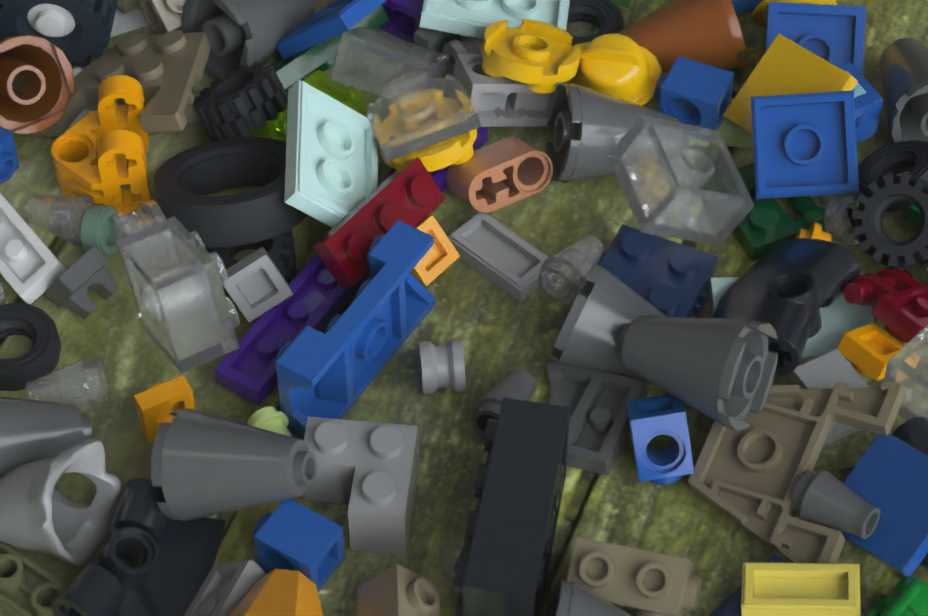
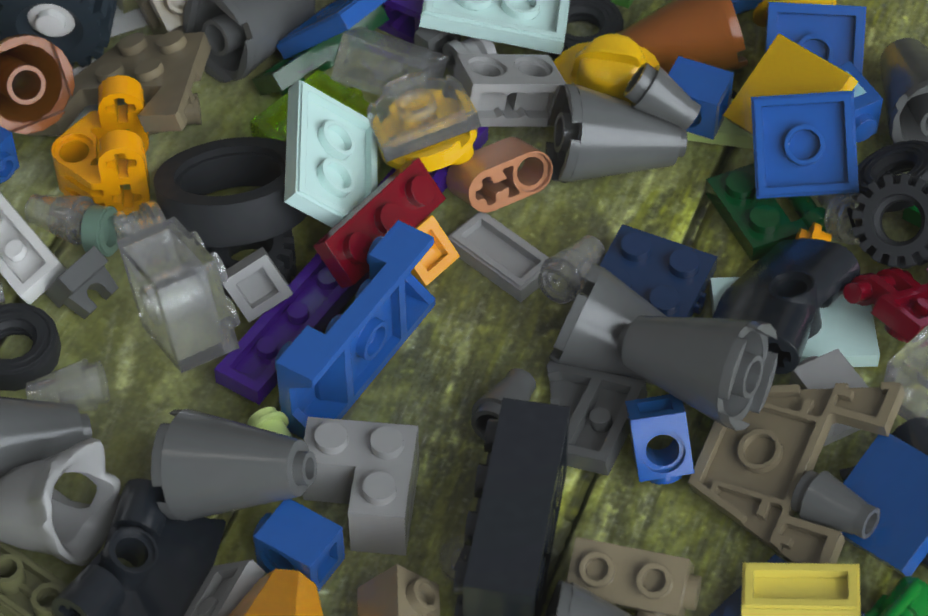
light orange plate [134,375,196,443] -> none
black tyre [193,62,288,141] -> none
light grey wheel [419,339,466,395] -> none
yellow plate [481,19,582,94] -> none
clear brick [608,115,754,246] -> none
light orange plate [837,322,914,381] -> none
none -> dark grey cone [623,62,701,130]

